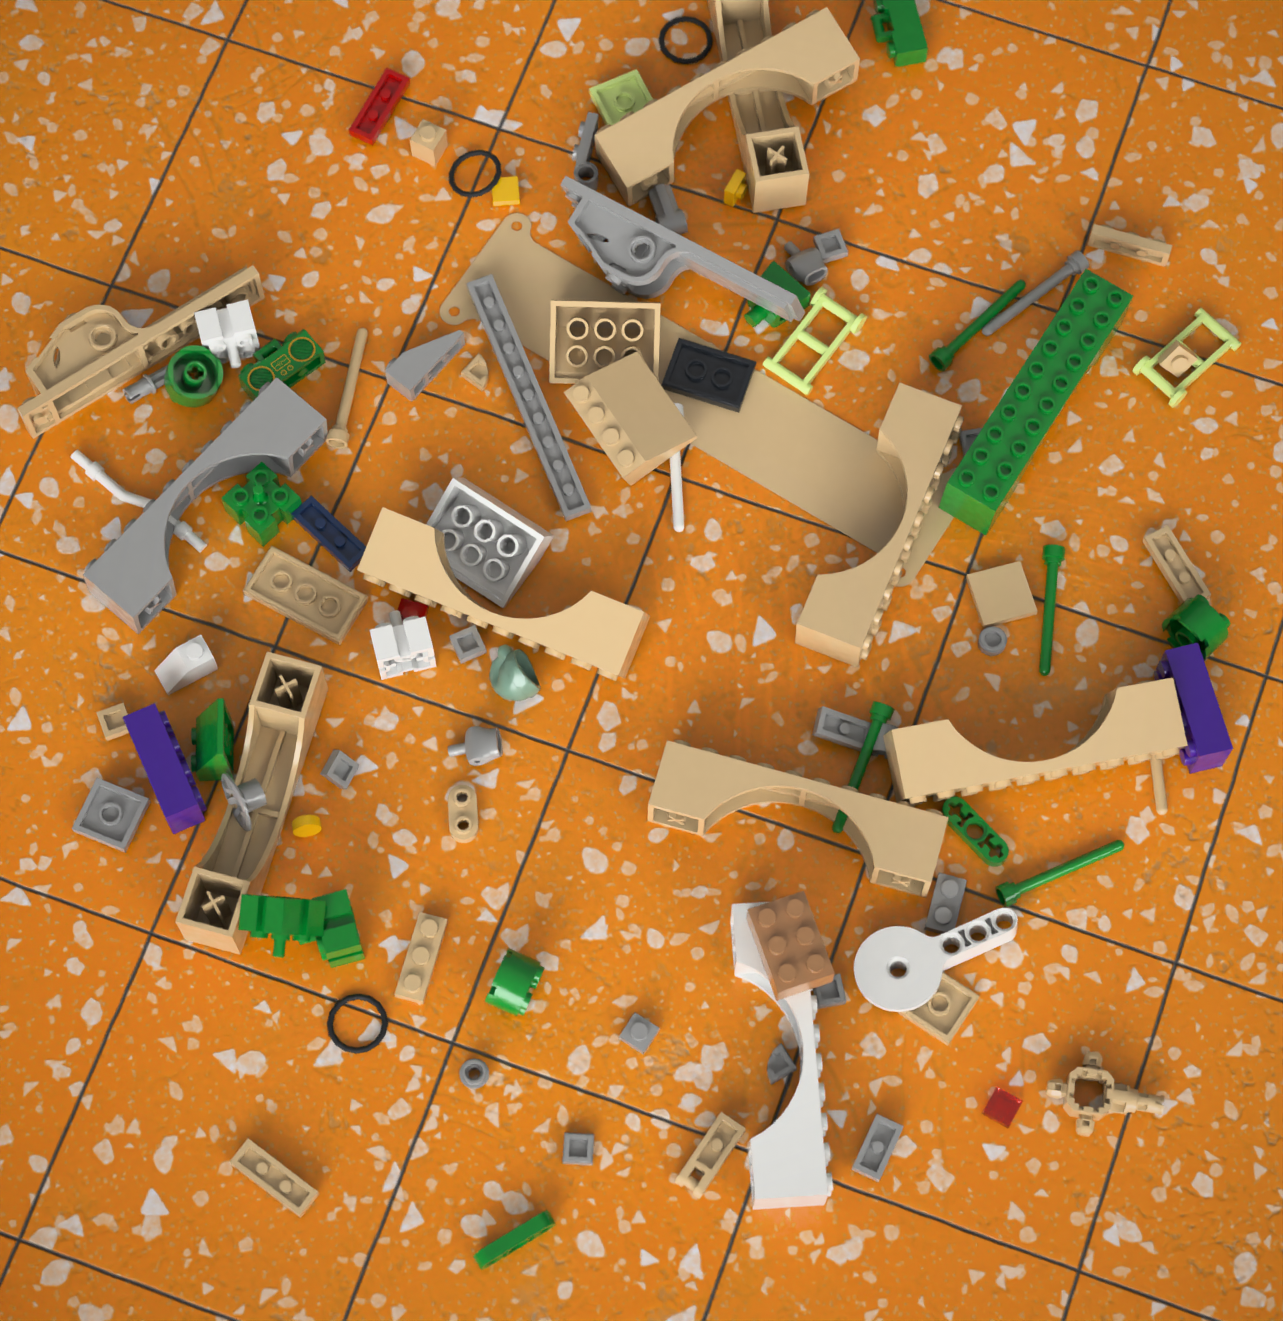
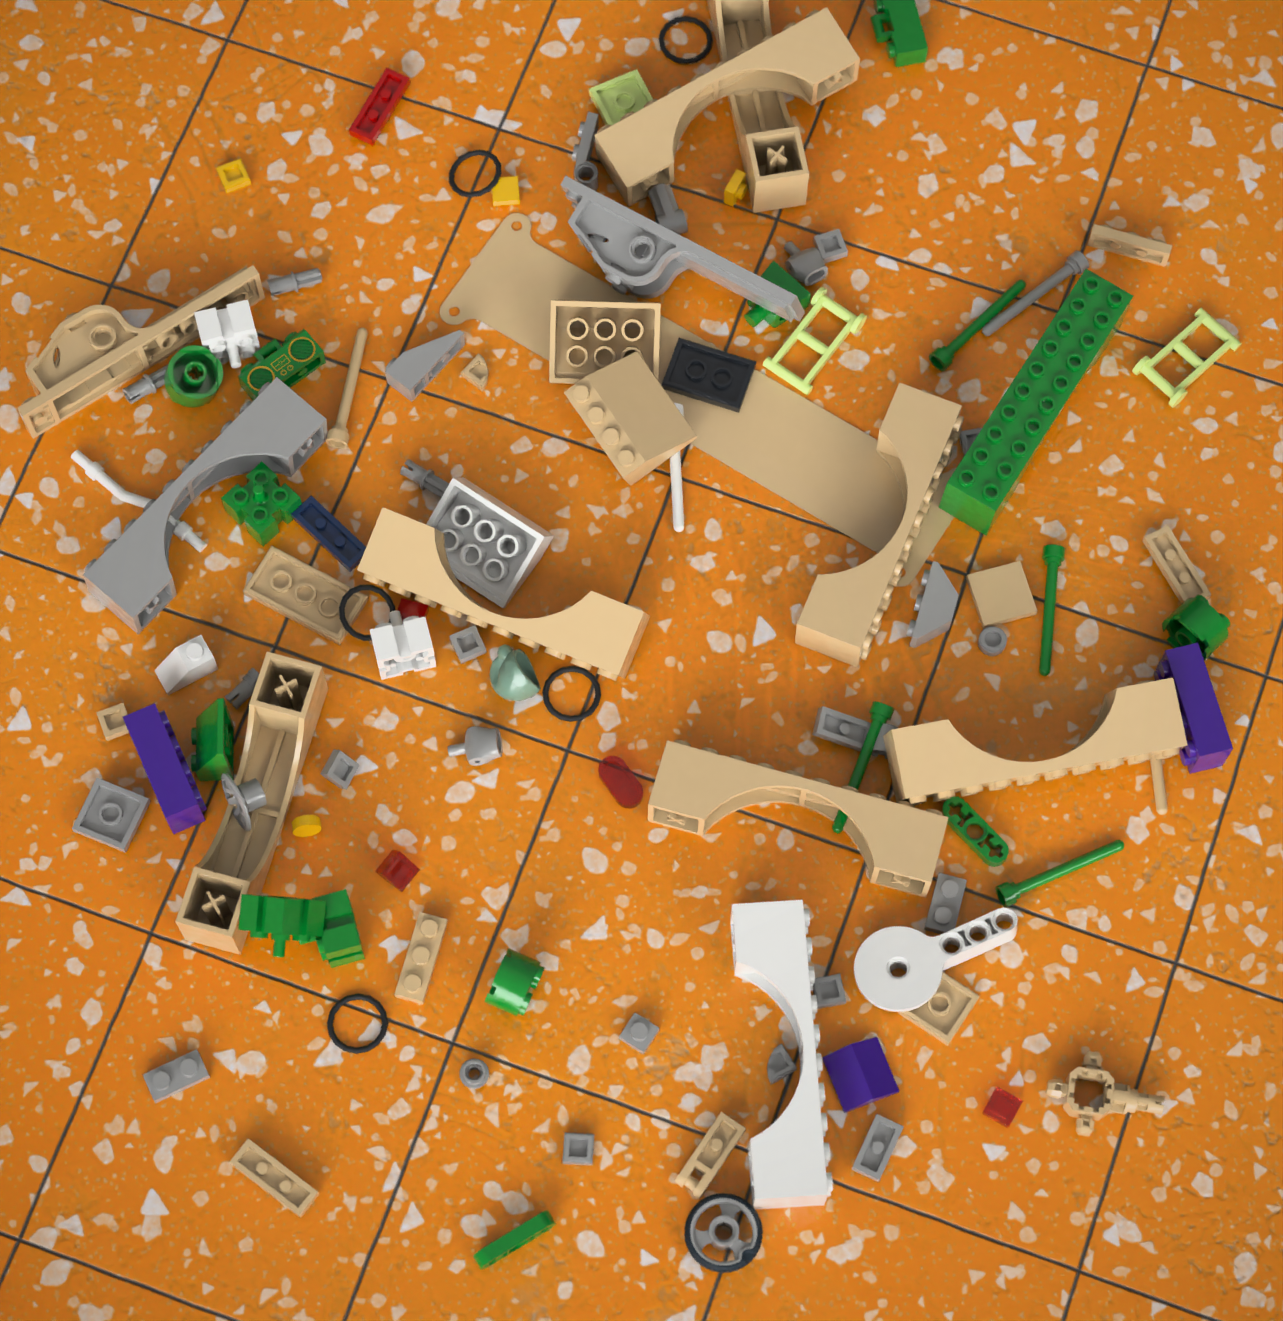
tan brick [410,119,448,166] -> none
tan plate [448,785,478,843] -> none
light grey plate [466,274,592,521] -> none
medium nougat brick [746,891,835,1001] -> none
tan plate [1157,340,1197,378] -> none
none -> light grey plate [143,1049,210,1103]
none -> yellow tile [216,158,251,194]
none -> light grey pin [225,668,259,710]
none -> light grey axle [267,268,323,297]
none -> black piece [339,585,396,641]
none -> clear red slope [375,850,420,892]
none -> light grey axle [400,459,449,497]
none -> black piece [542,666,601,722]
none -> clear red tile [598,756,643,809]
none -> light grey wheel [684,1193,763,1273]
none -> dark purple slope [822,1037,899,1113]
none -> light grey slope [906,561,959,648]

